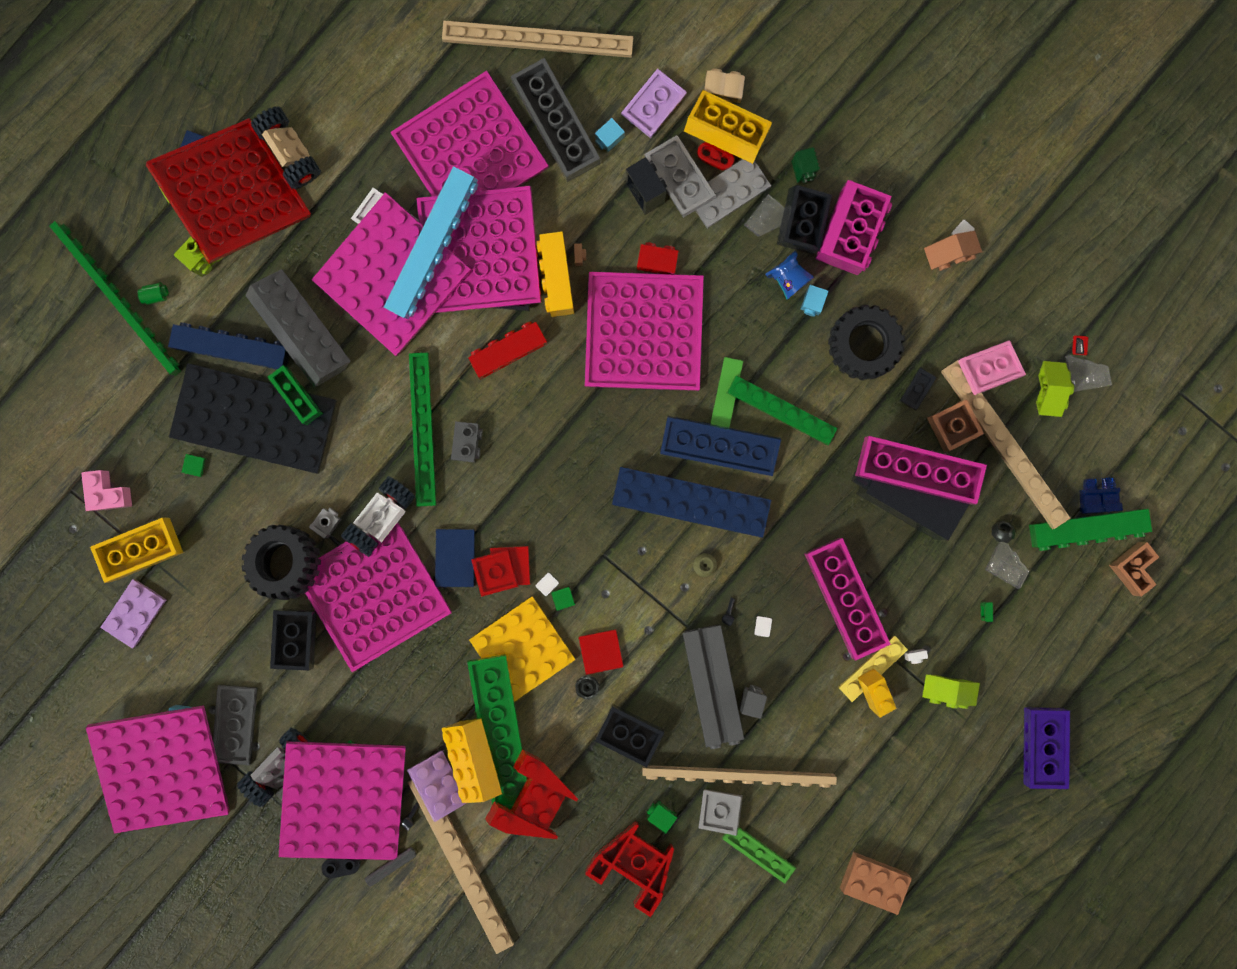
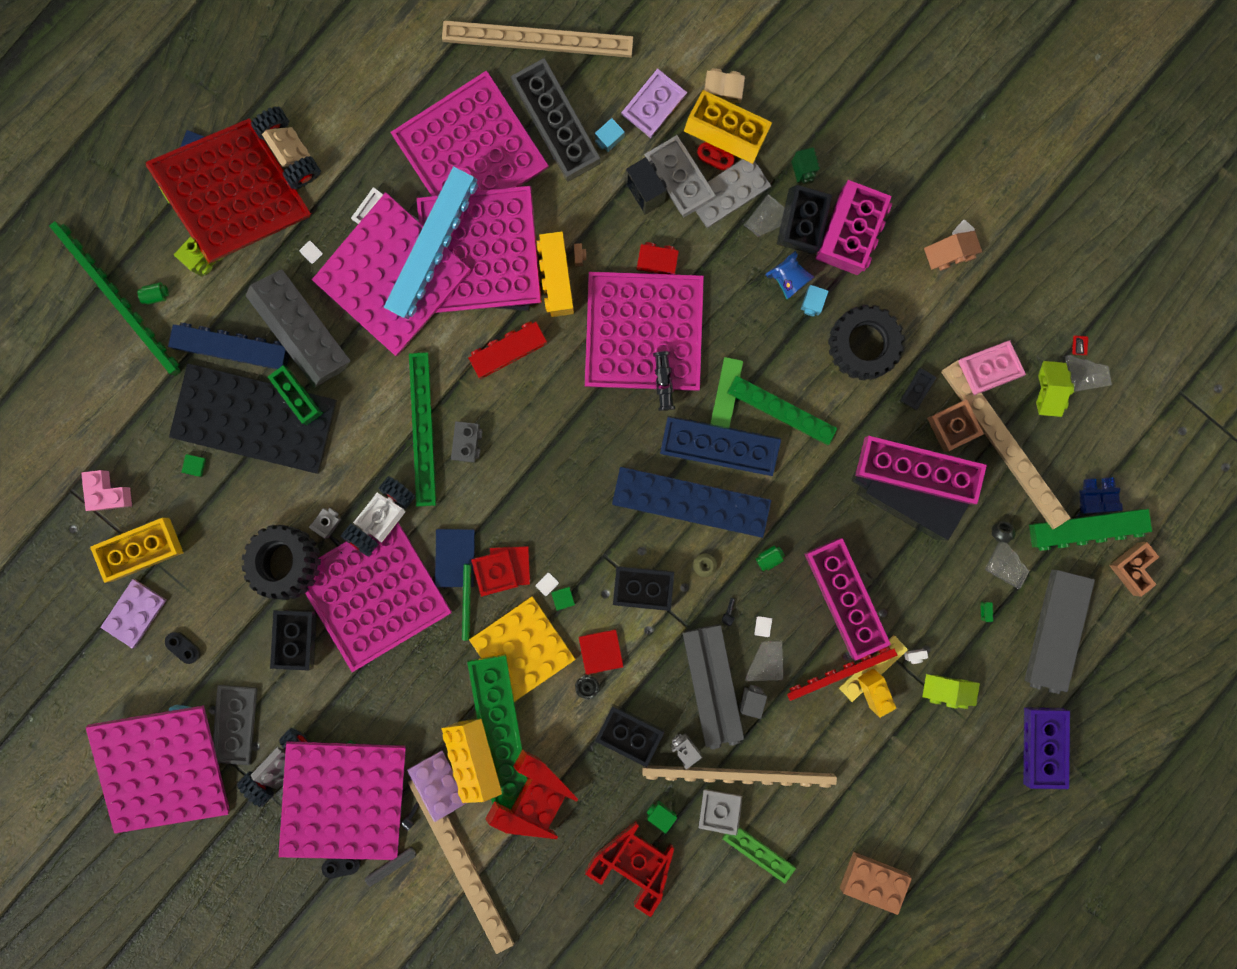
none -> black plate [165,632,201,664]
none -> white sticker [299,241,322,264]
none -> green piece [462,564,471,641]
none -> black brick [613,566,674,611]
none -> black piece [653,351,676,411]
none -> light grey hinge [670,733,702,769]
none -> clear wing [745,641,783,681]
none -> green brick [755,545,785,572]
none -> red plate [787,646,898,701]
none -> dark grey brick [1024,569,1095,694]

